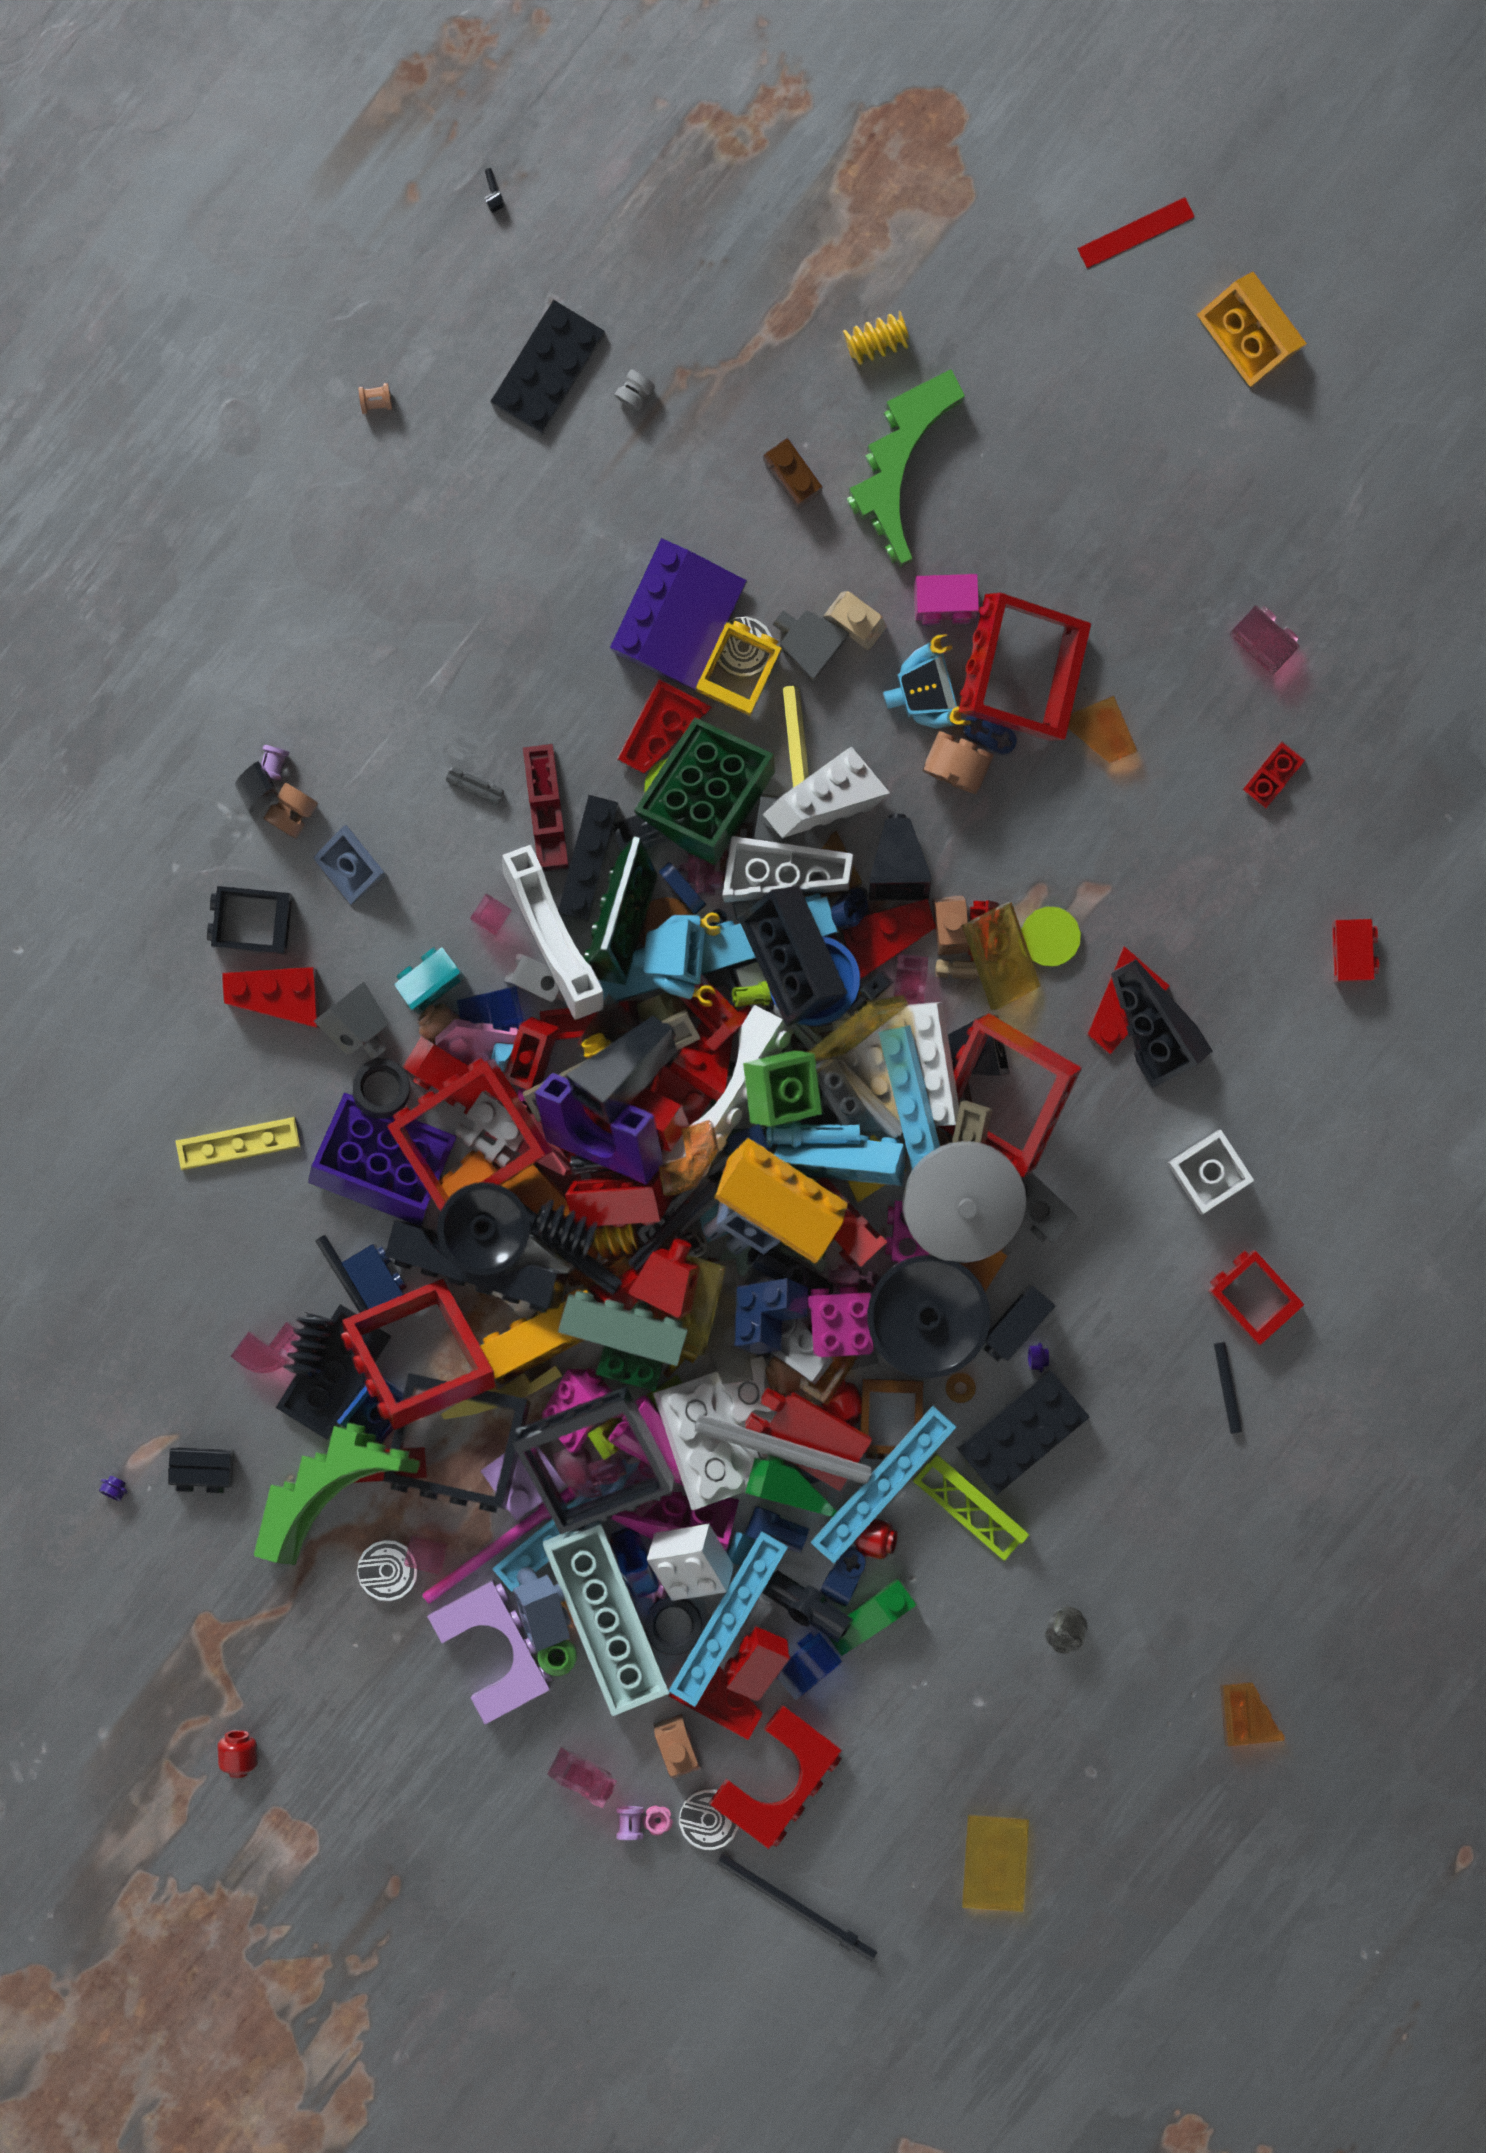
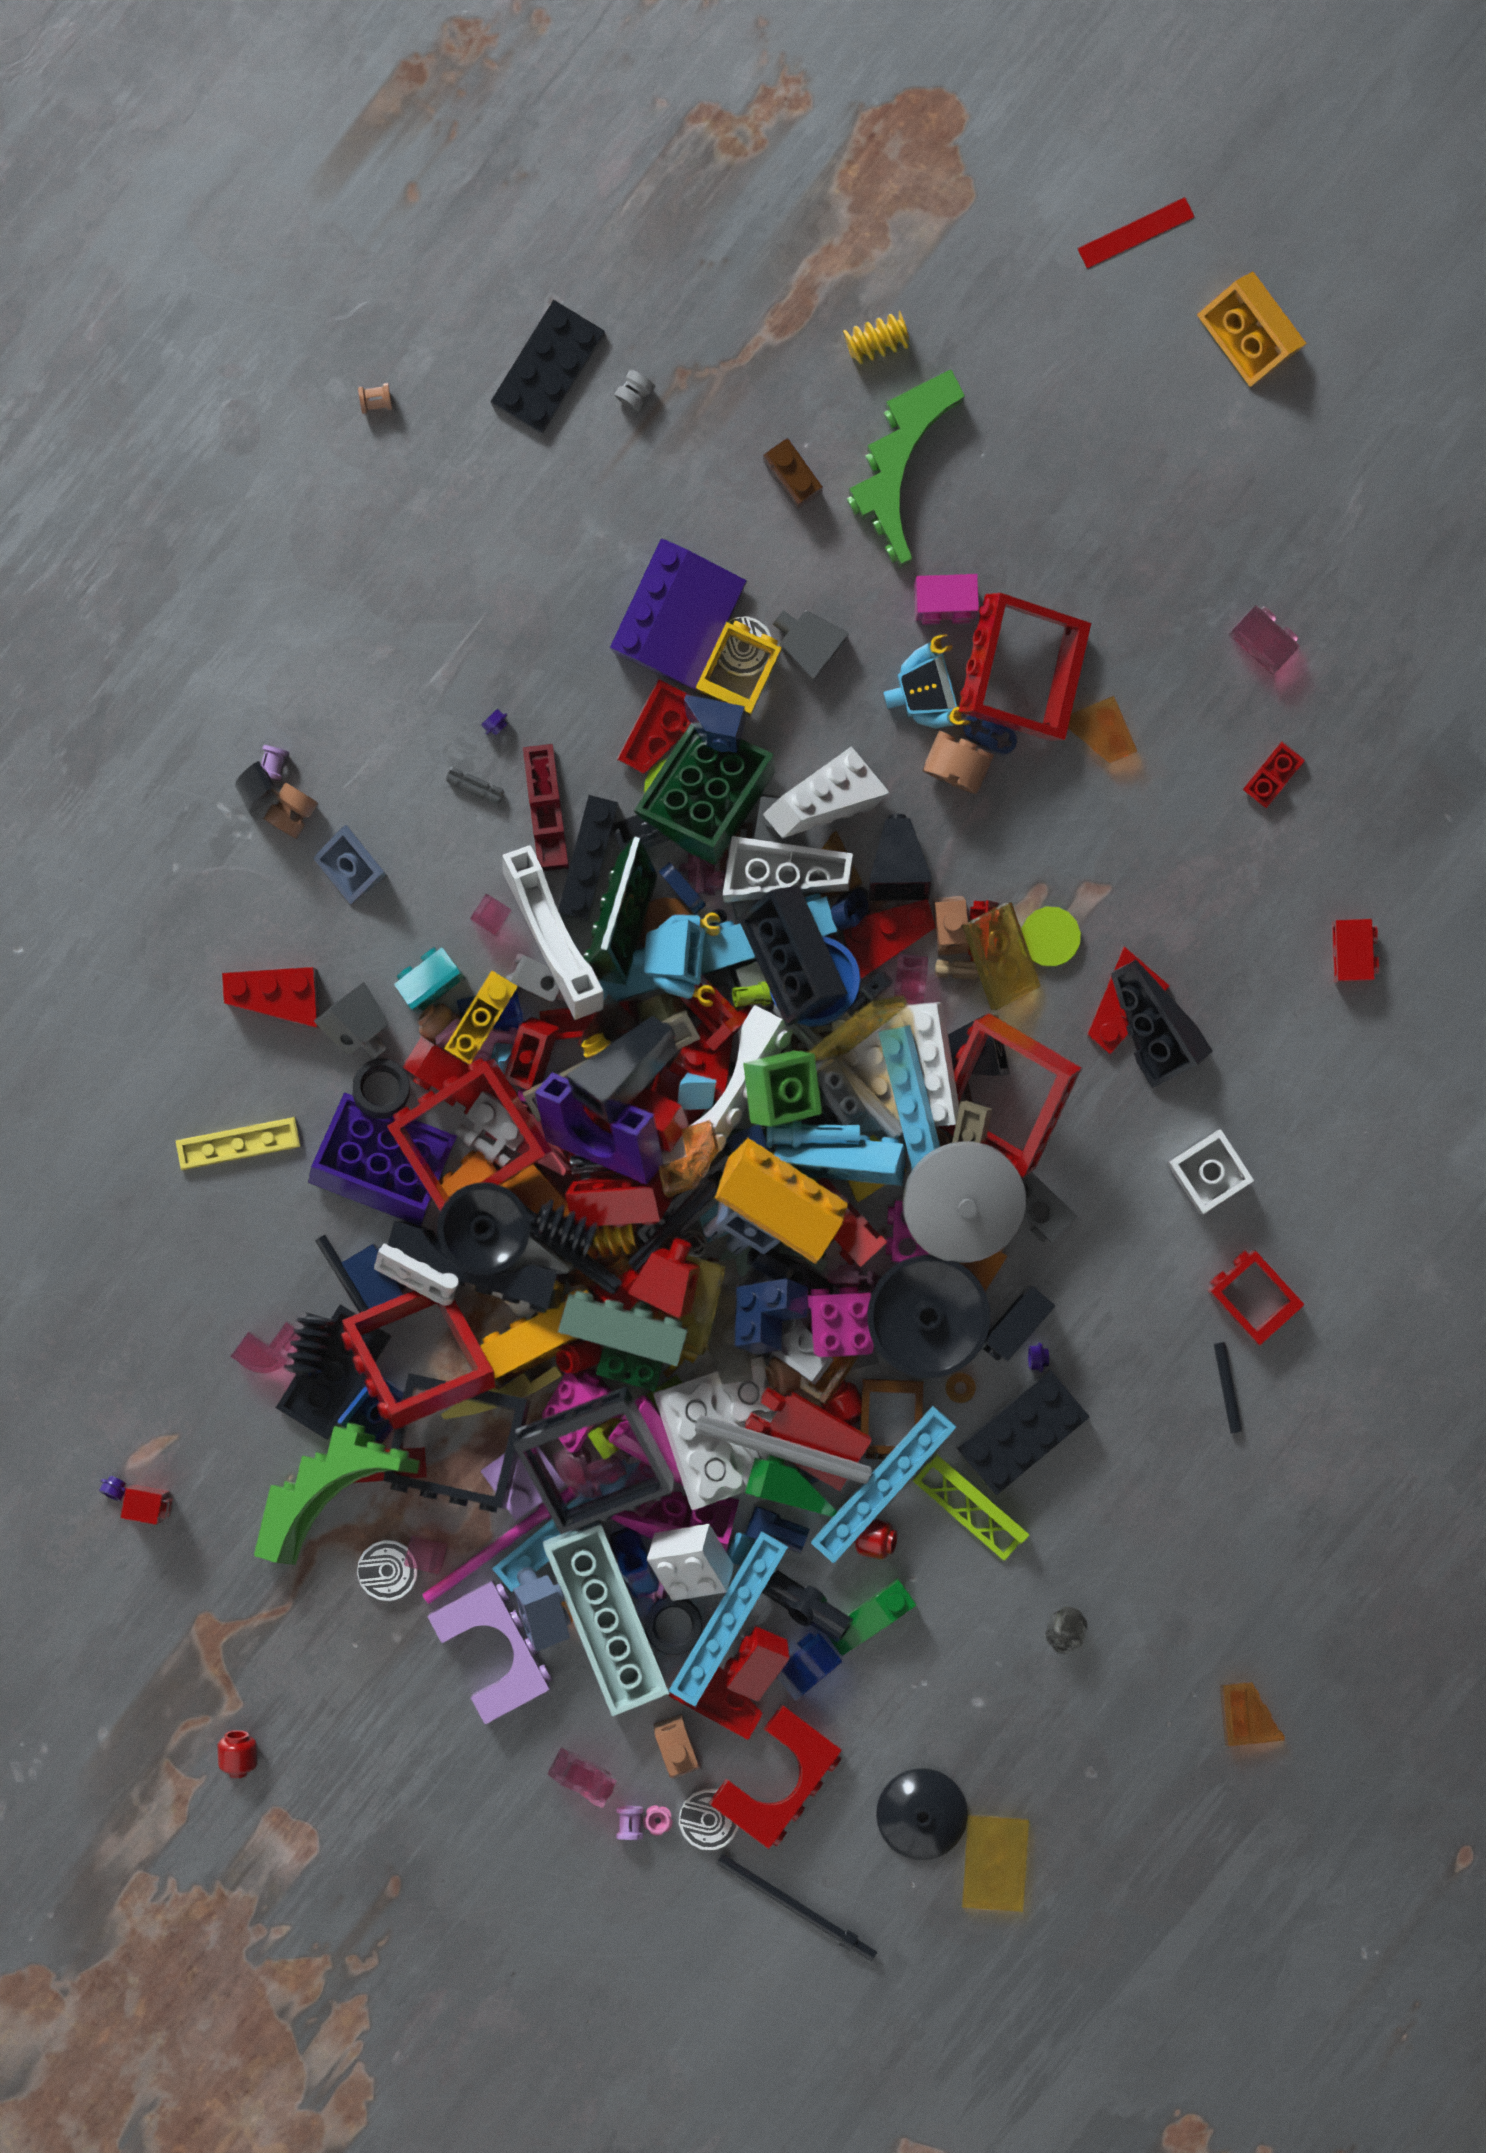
black brick [168,1447,234,1493] -> none
black window [207,886,293,955] -> none
black hand [484,168,504,213] -> none
bright green head [538,1639,577,1676] -> none
light yellow tile [783,686,809,788] -> none
dark blue piece [820,1546,866,1608] -> none
tan torso [823,591,887,651] -> none
none -> red brick [120,1484,173,1525]
none -> white plate [374,1243,458,1305]
none -> yellow slope [444,971,518,1065]
none -> dark purple plate [481,708,508,736]
none -> red brick [556,1339,602,1374]
none -> medium azure slope [678,1073,716,1109]
none -> dark blue slope [684,695,746,753]
none -> black dish [876,1768,968,1860]

